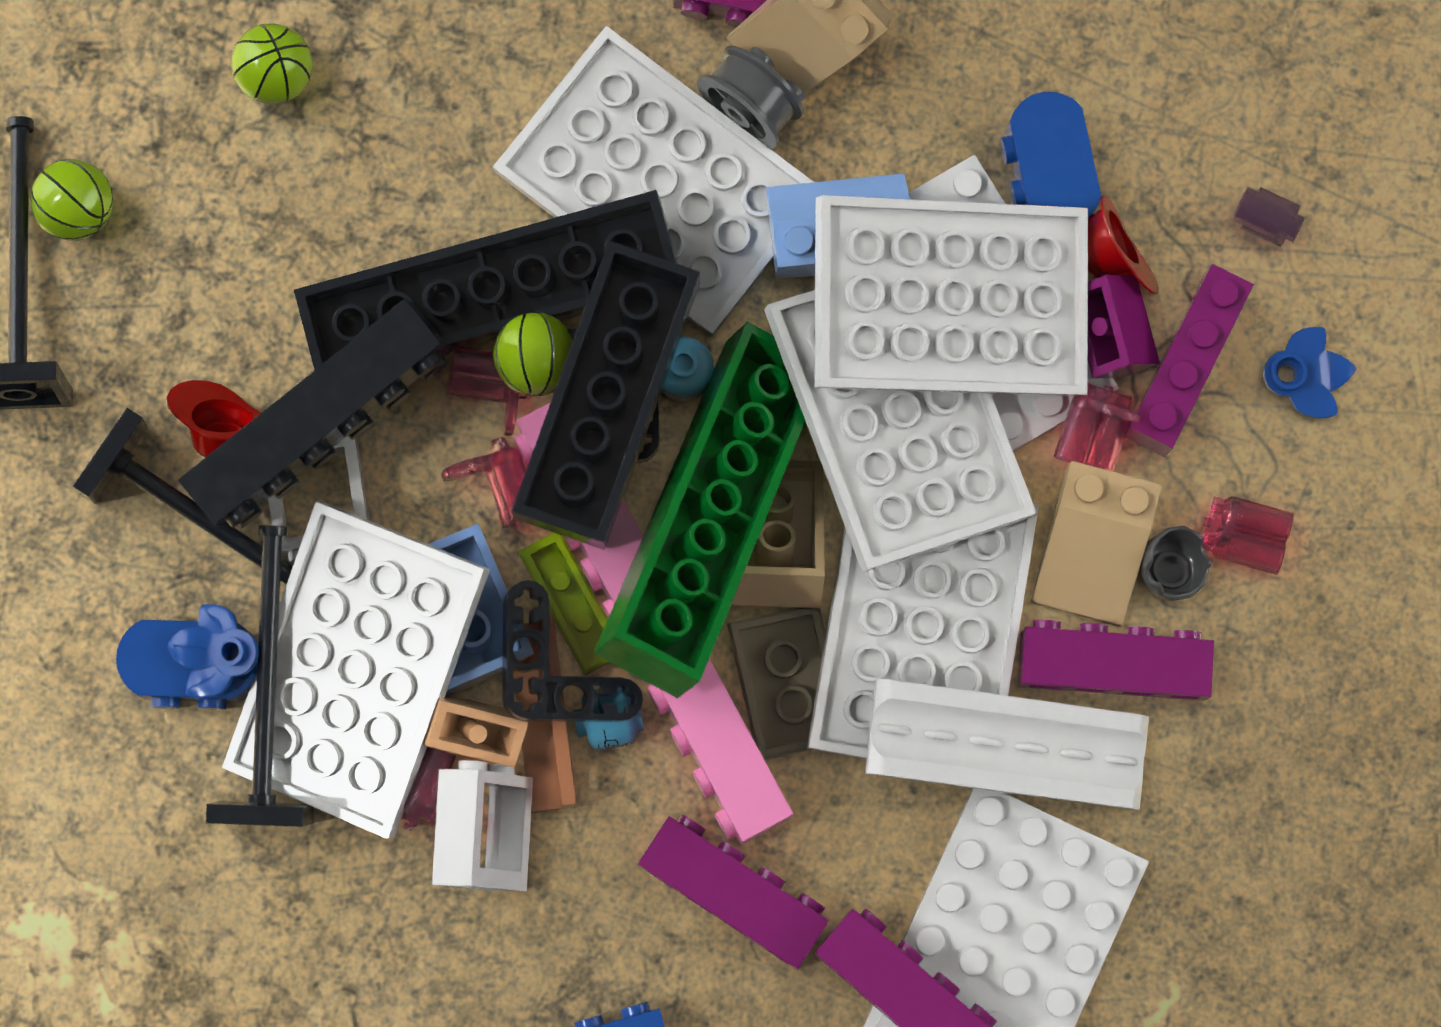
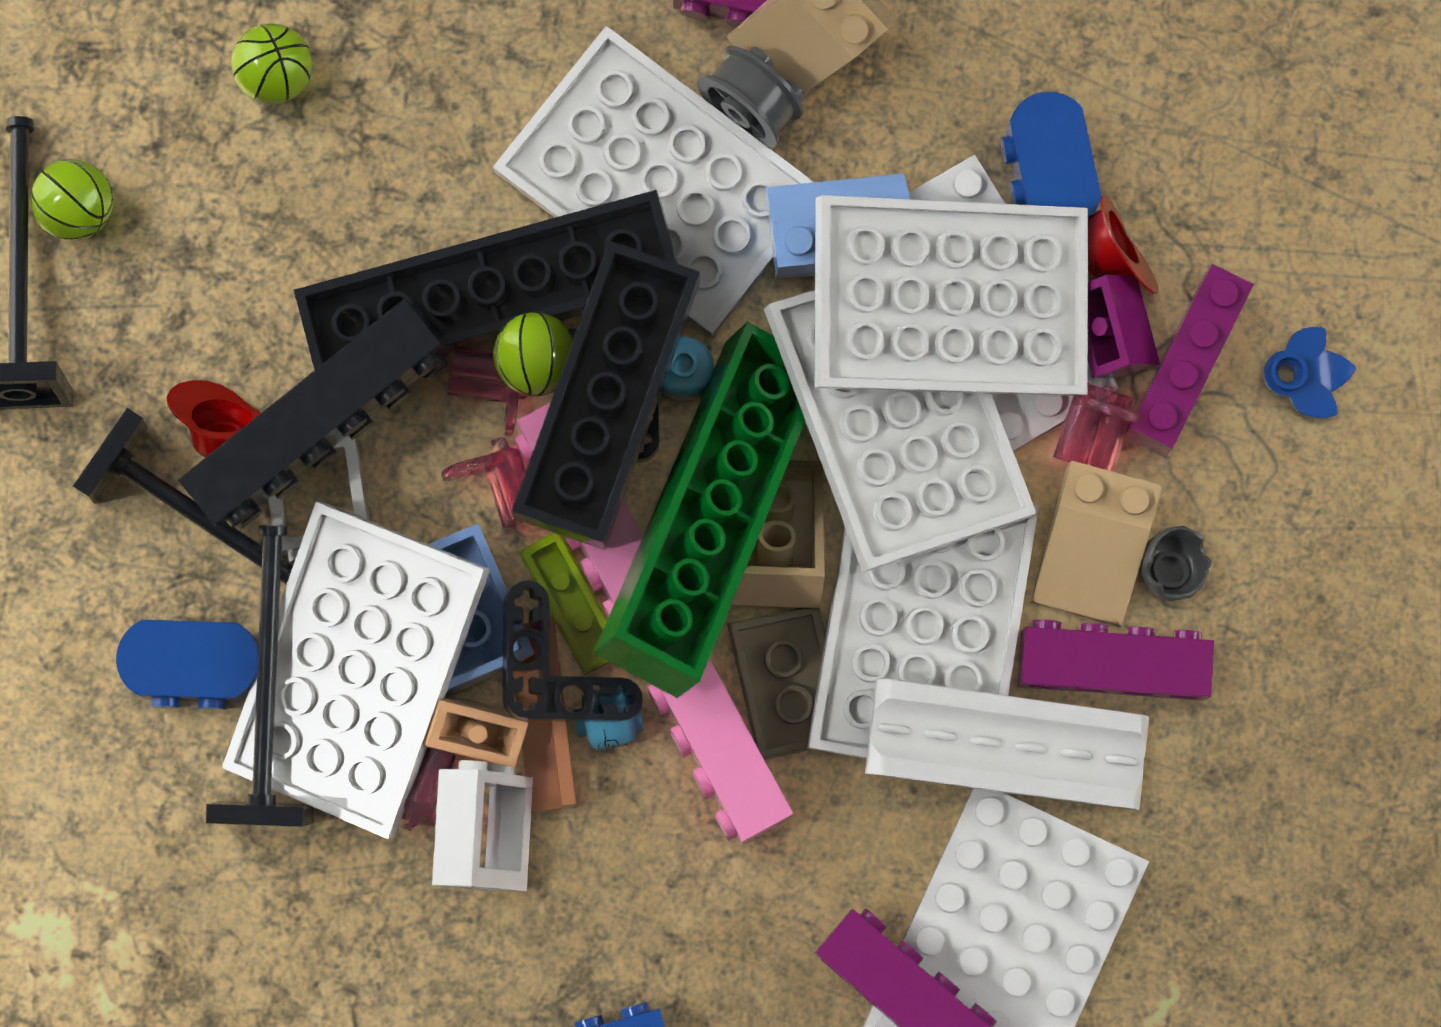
blue plate [167,604,259,699] -> none
magenta brick [638,814,829,970] -> none
clear pink piece [1202,496,1294,575] -> none
brick [1232,186,1305,247] -> none

